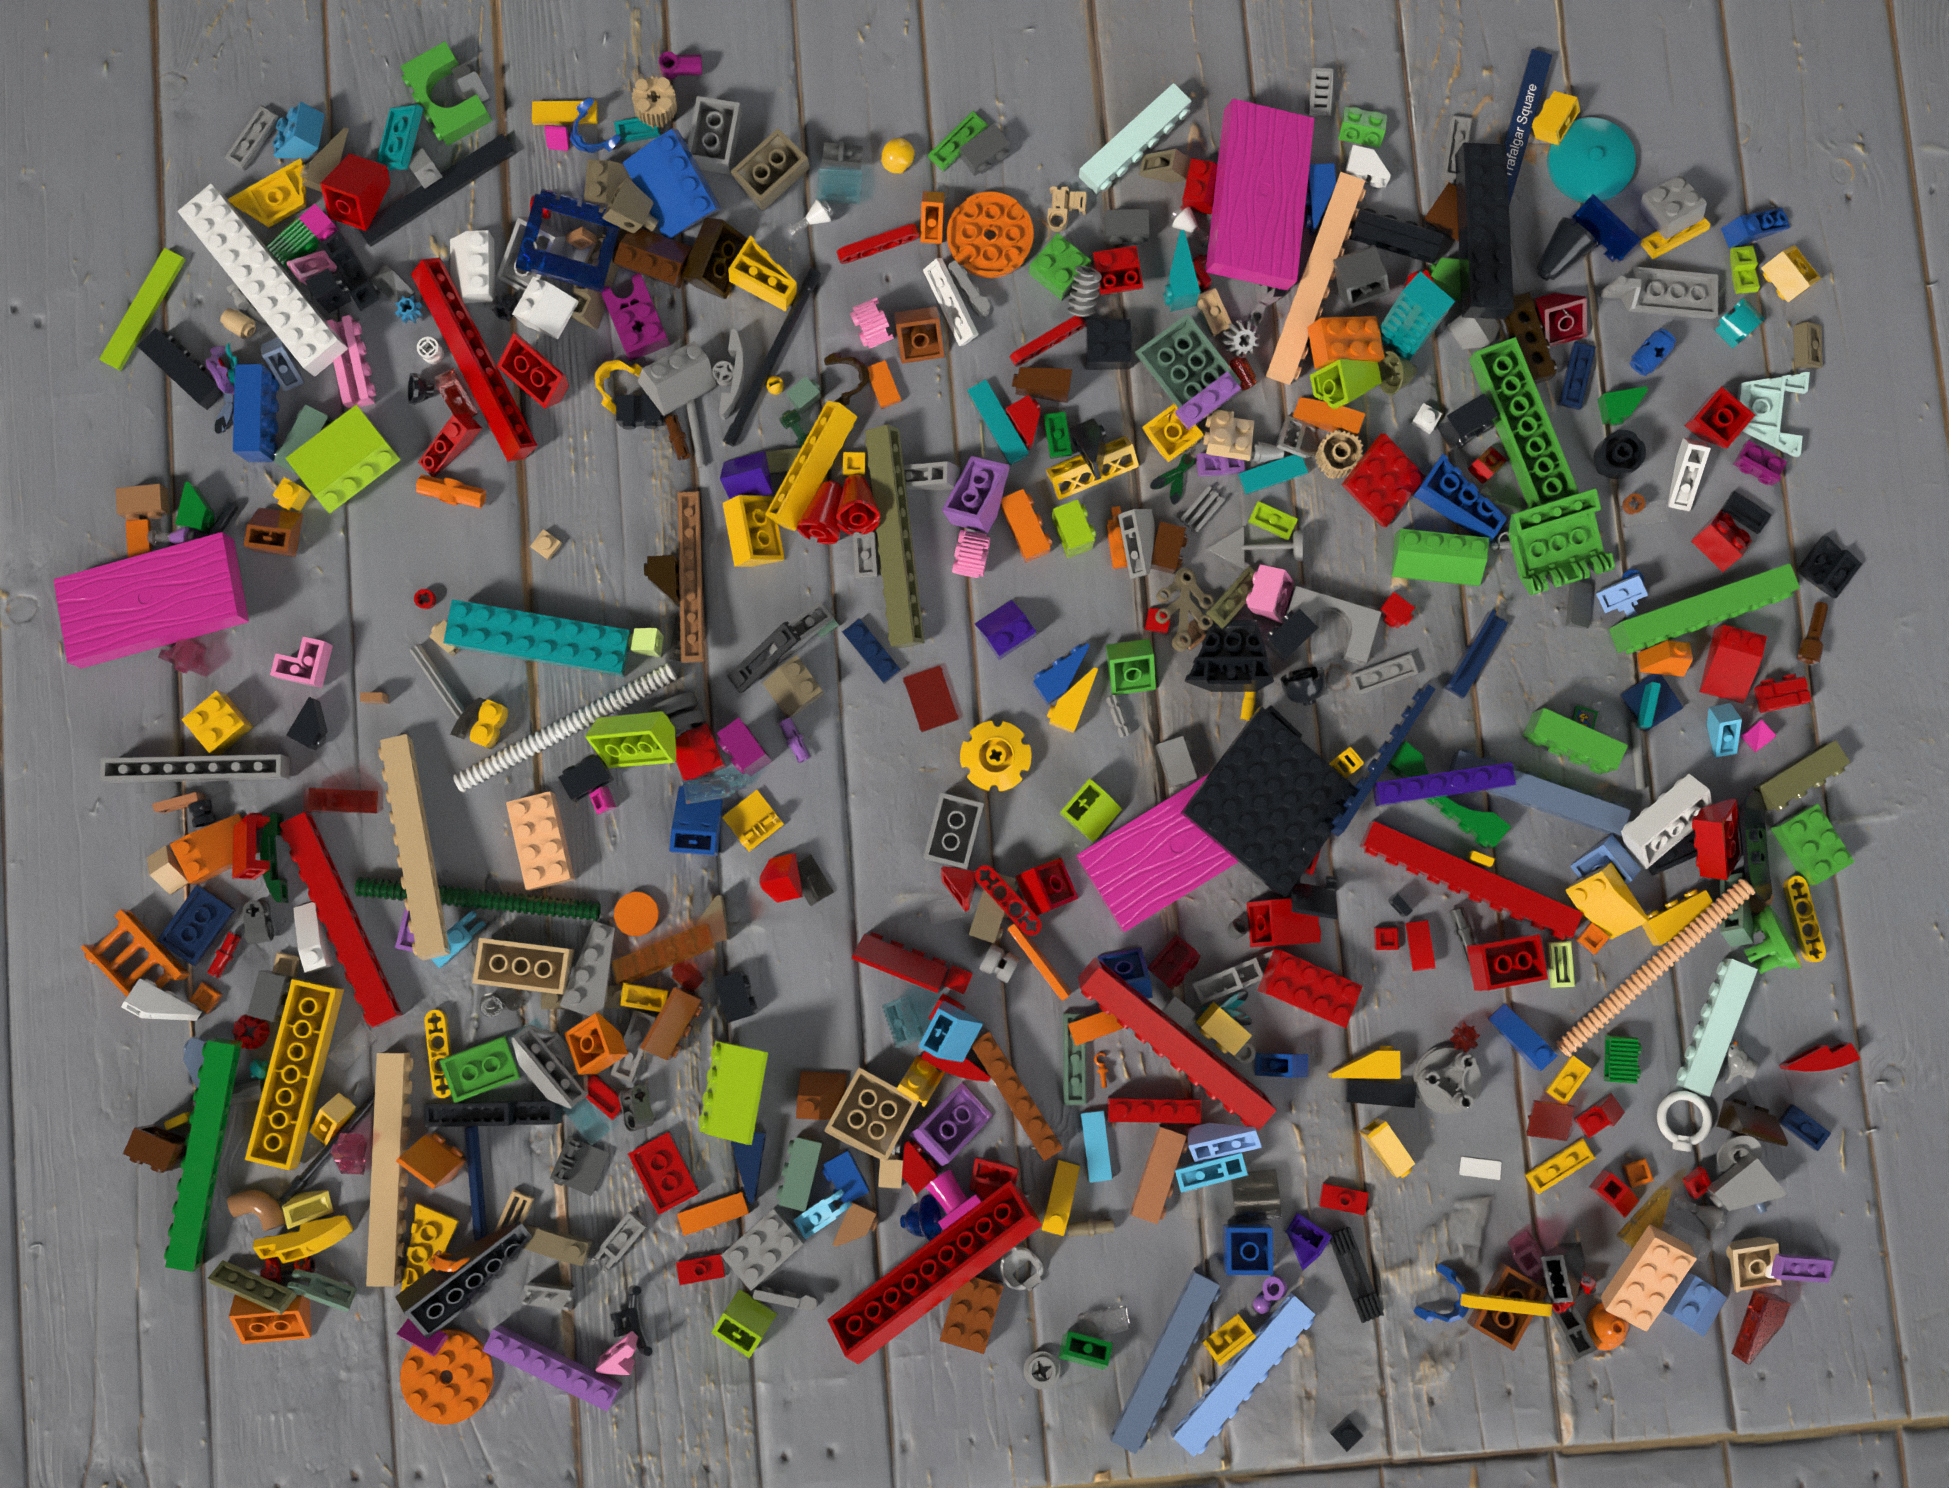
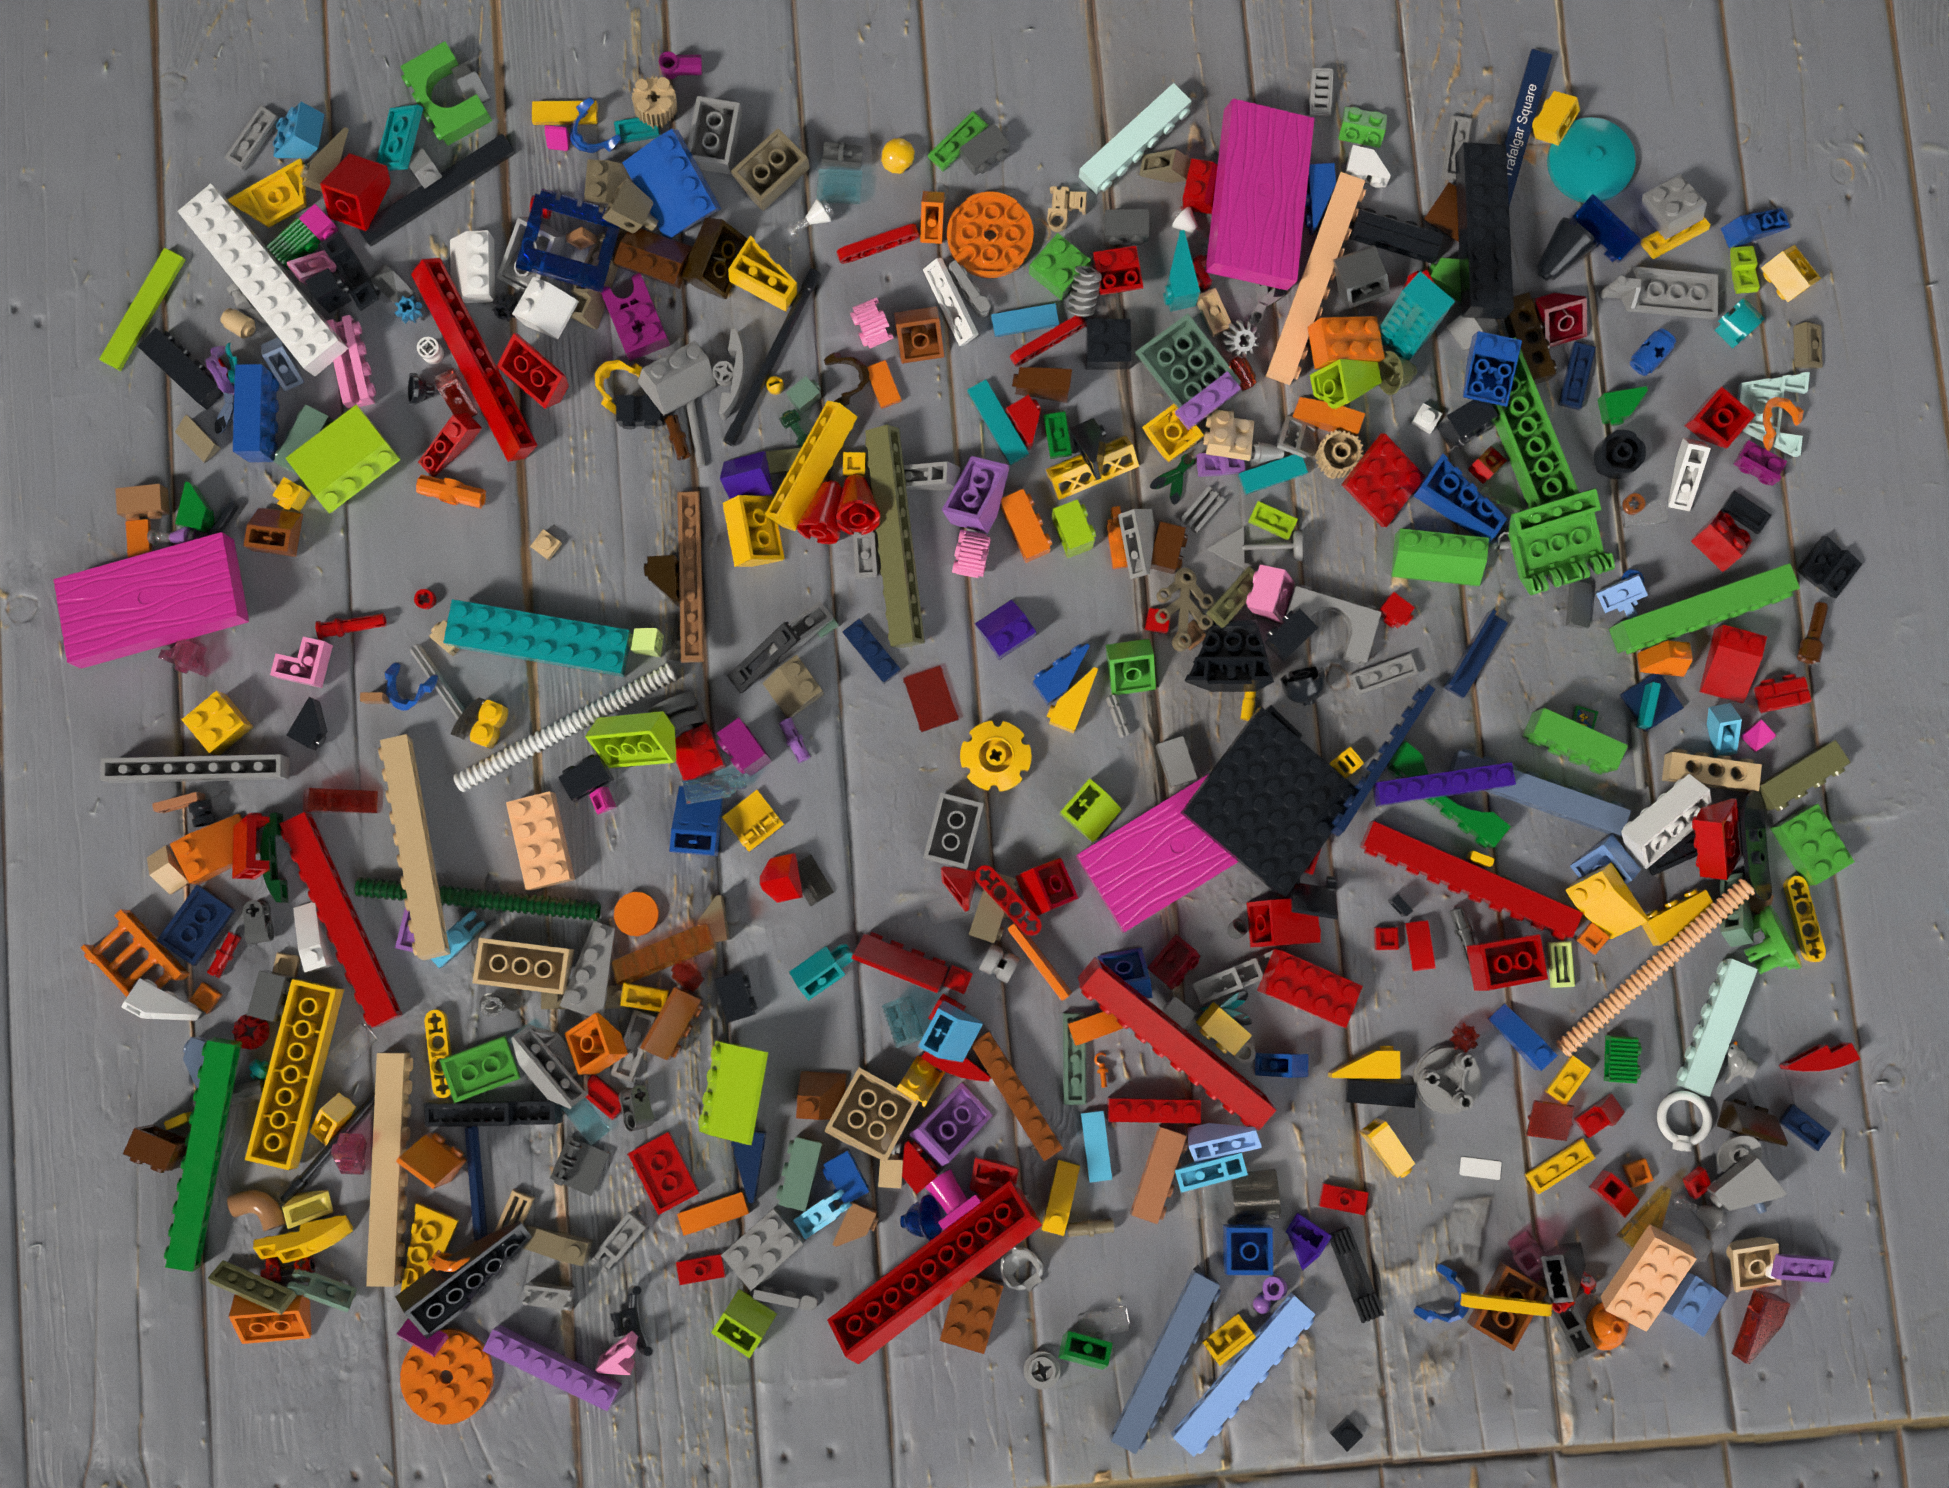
none -> dark tan slope [175,415,221,463]
none -> red pin [315,613,387,640]
none -> blue helmet [385,662,438,711]
none -> teal brick [789,944,853,1001]
none -> dark azure tile [991,303,1059,337]
none -> blue slope [1463,331,1522,407]
none -> tan brick [1662,749,1762,793]
none -> orange helmet [1762,397,1804,451]

